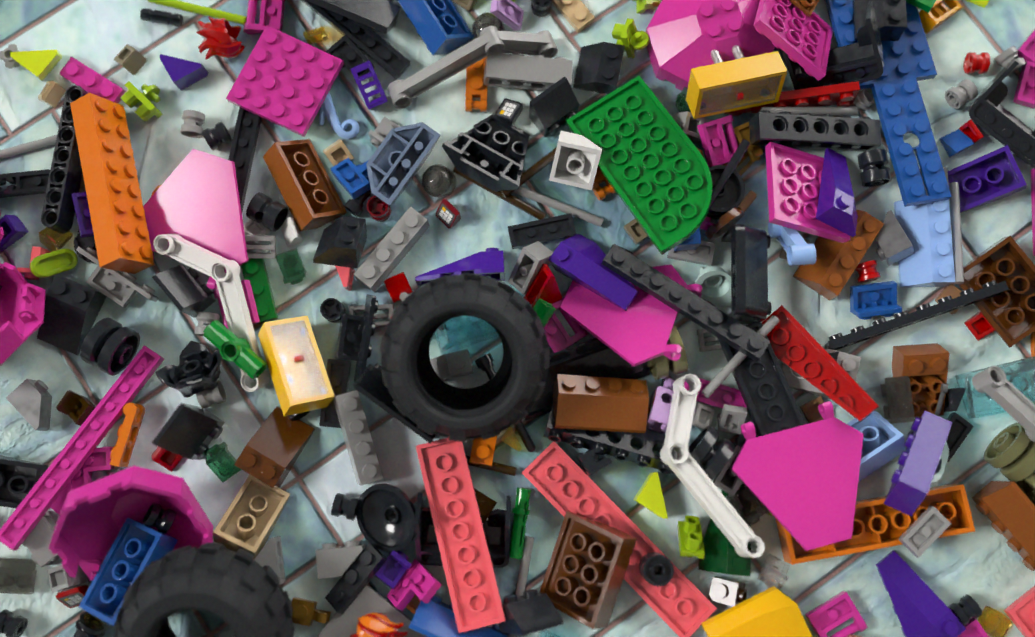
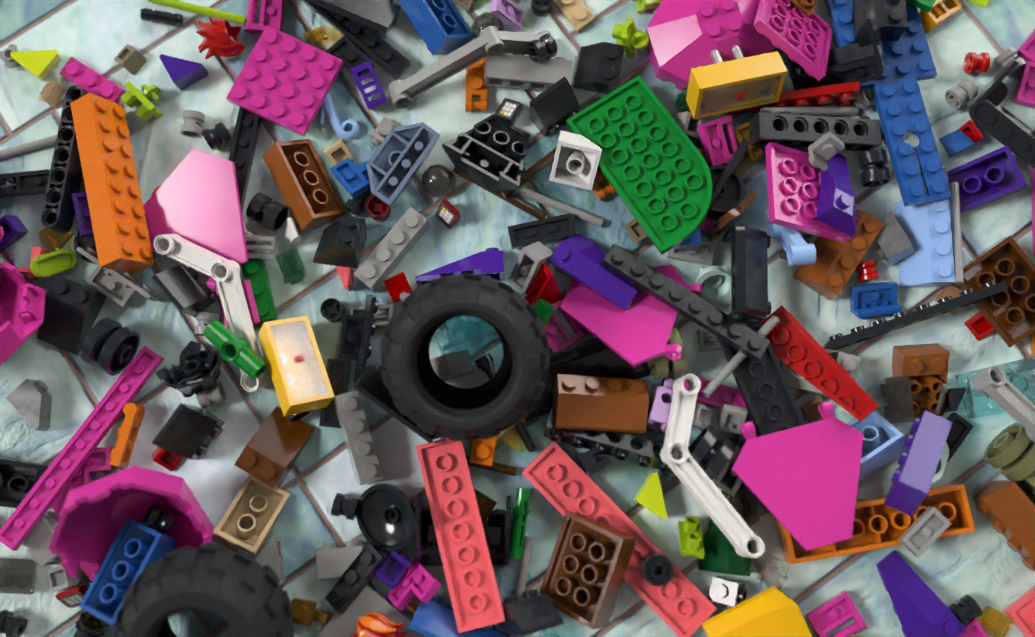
dark brown bracket [56,390,95,426] -> none
clear green bracket [206,442,242,483] -> none
none -> black wheel [527,34,557,63]
none -> light grey bracket [808,131,845,172]

